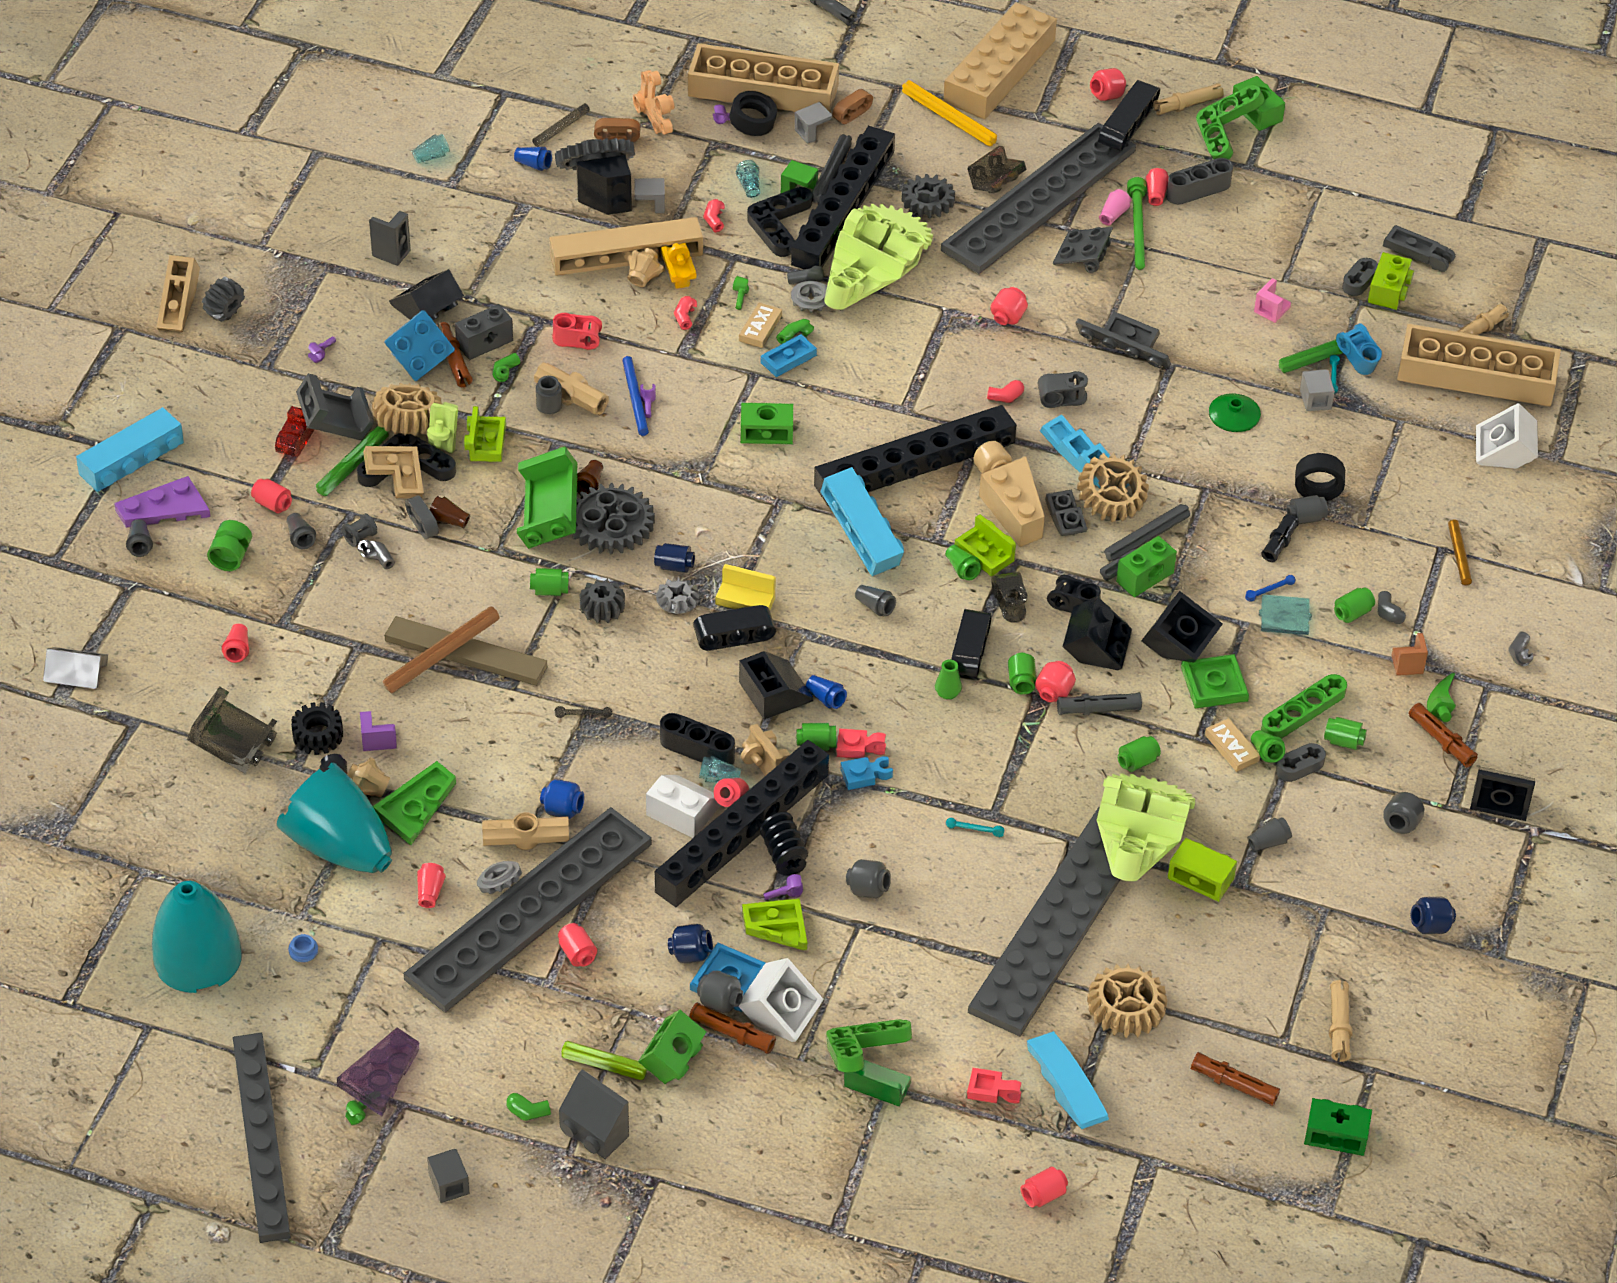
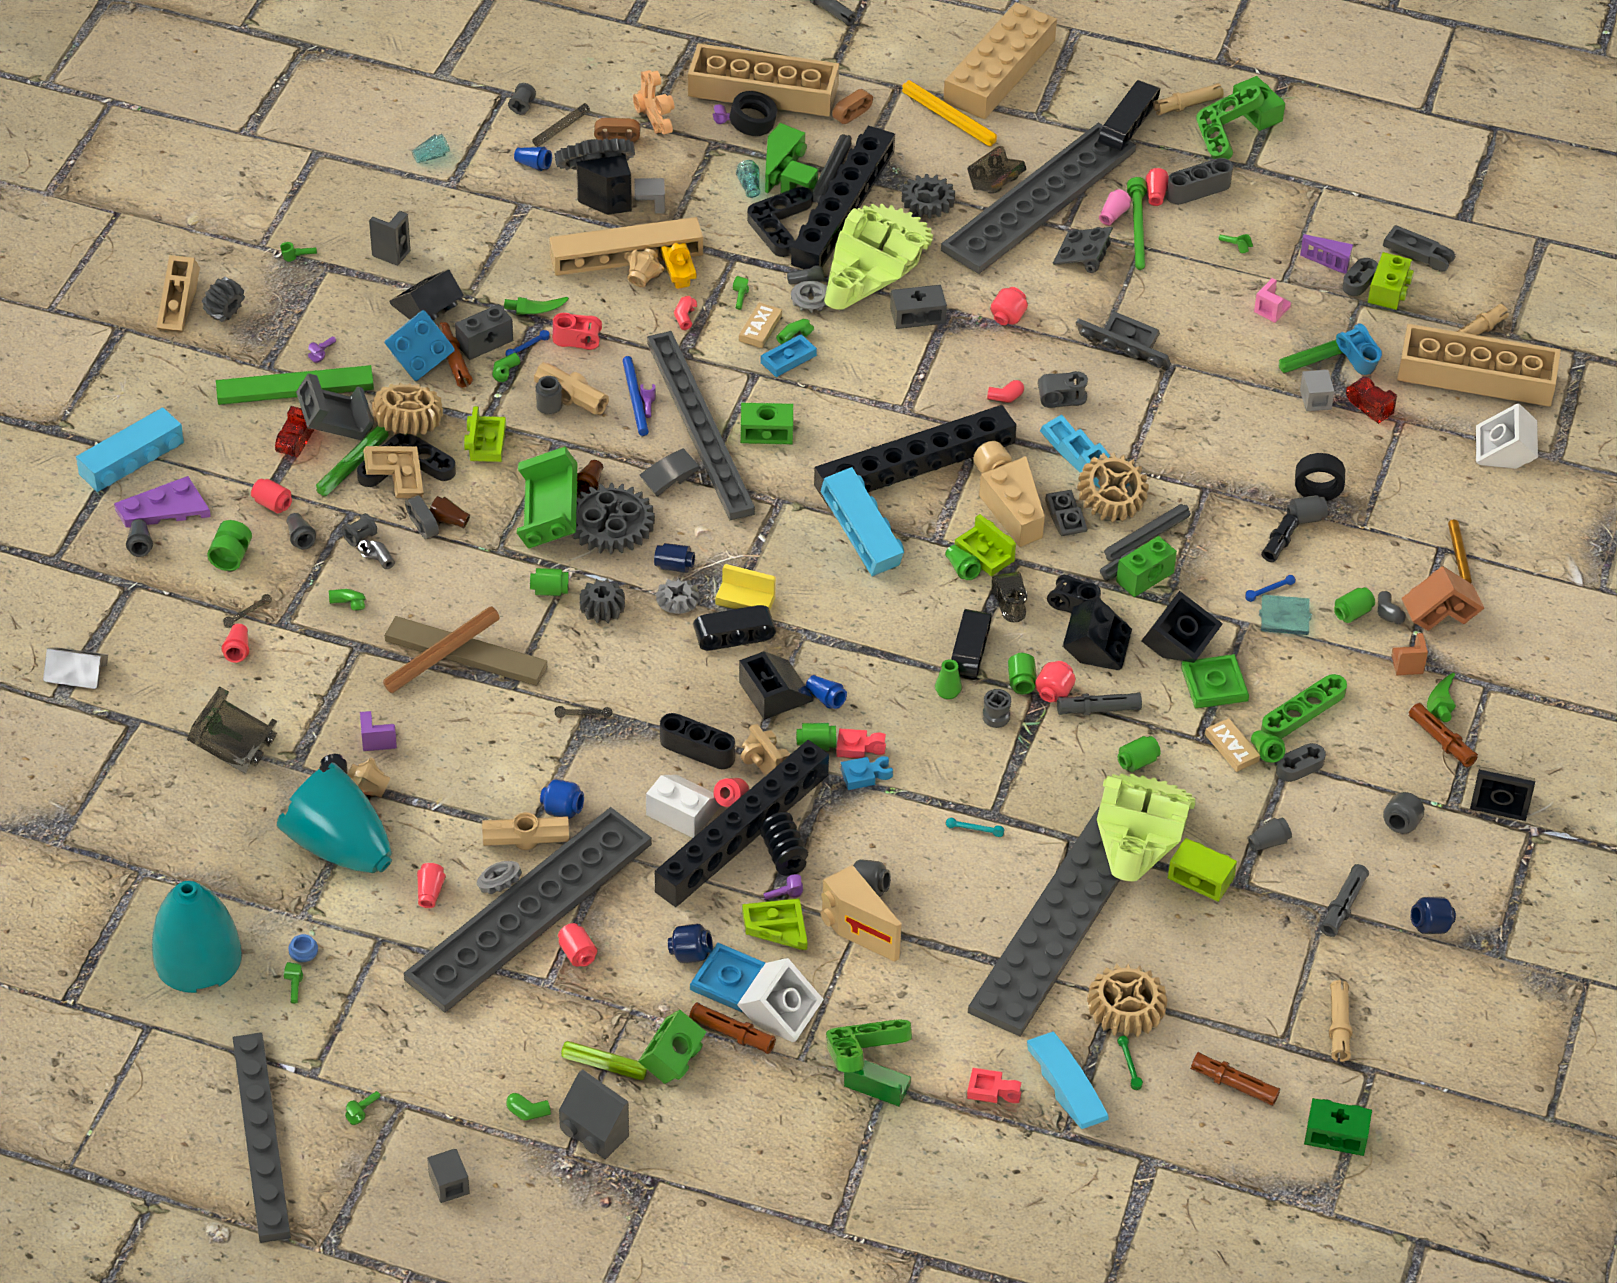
black tyre [291,702,343,755] -> none
clear purple wing [337,1027,420,1116] -> none
bright green wing [373,761,456,845] -> none
yellowish green hips [427,402,458,453] -> none
dark grey head [697,970,743,1013] -> none
clear light blue cone [698,755,742,783] -> none
coral arm [703,199,725,232] -> none
light grey panel [795,102,832,144] -> none
dark grey cone [855,585,896,616] -> none
coral brick [1020,1166,1068,1208] -> none
coral head [1090,68,1126,101] -> none
green dish [1209,393,1261,432] -> none
bright green brick [1324,717,1367,750] -> none
teal hinge [1329,355,1340,394] -> none
flat silver arm [1509,631,1533,666] -> none
none -> bright green tile [216,365,374,405]
none -> clear smoke hinge [223,594,272,628]
none -> bright green hand [280,242,317,262]
none -> bright green hand [284,962,303,1004]
none -> bright green arm [329,589,366,611]
none -> bright green bar [504,297,569,315]
none -> blue hinge [505,330,550,356]
none -> dark grey bush [508,83,536,115]
none -> dark grey slope [639,448,700,497]
none -> dark grey plate [647,331,755,521]
none -> bright green slope [765,123,807,193]
none -> tan slope [821,865,902,962]
none -> dark grey brick [890,284,947,329]
none -> dark grey wheel [983,689,1011,728]
none -> green hinge [1117,1036,1143,1090]
none -> bright green hand [1219,234,1253,253]
none -> medium lavender slope [1300,234,1353,274]
none -> dark grey pin [1320,864,1369,937]
none -> clear red leg [1346,376,1397,424]
none -> nougat brick [1402,566,1485,631]

